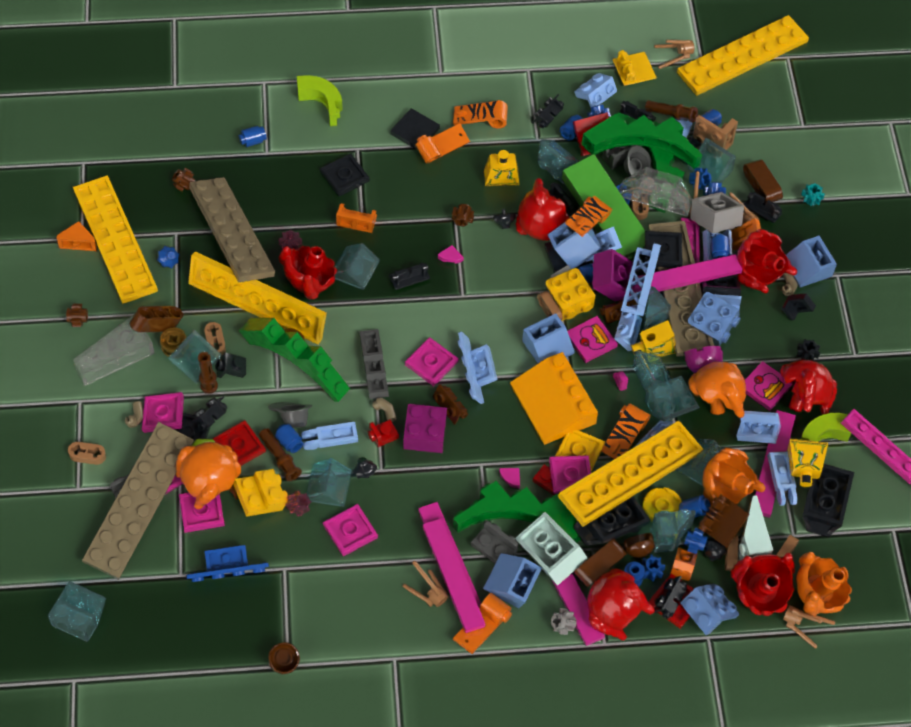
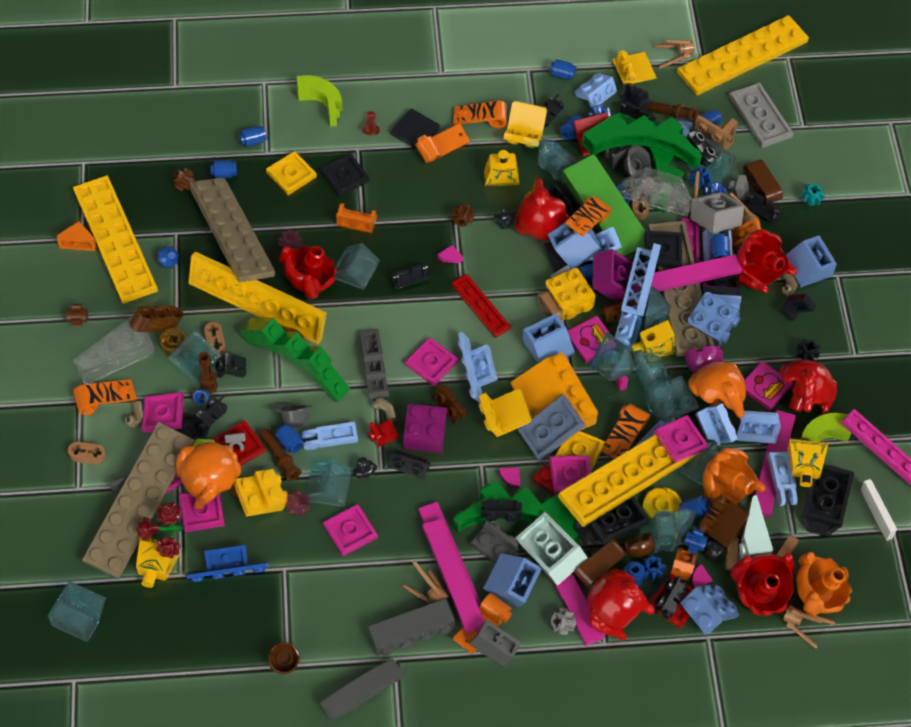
none -> orange door [73,379,137,416]
none -> dark red plant [136,502,183,558]
none -> yellow torso [136,537,180,588]
none -> blue hinge [193,389,210,405]
none -> blue brick [211,160,237,178]
none -> light grey tile [225,432,246,451]
none -> yellow tile [266,151,317,195]
none -> dark grey slope [320,658,405,721]
none -> clear red piece [362,111,380,135]
none -> dark grey brick [368,599,455,656]
none -> black hinge [388,450,431,479]
none -> red tile [452,274,511,338]
none -> dark grey hinge [469,619,521,667]
none -> yellow bracket [479,389,532,437]
none -> black hinge [481,500,522,522]
none -> yellow bracket [503,101,547,148]
none -> sand blue tile [517,394,586,461]
none -> blue brick [550,59,576,80]
none -> clear light blue slope [590,332,635,382]
none -> black hinge [619,83,654,108]
none -> dark pink tile [654,415,709,463]
none -> black hinge [686,130,719,167]
none -> dark pink tile [692,564,713,589]
none -> light blue bracket [696,403,738,448]
none -> light grey tile [728,82,794,148]
none -> light grey tile [728,175,749,201]
none -> white tile [860,479,897,541]

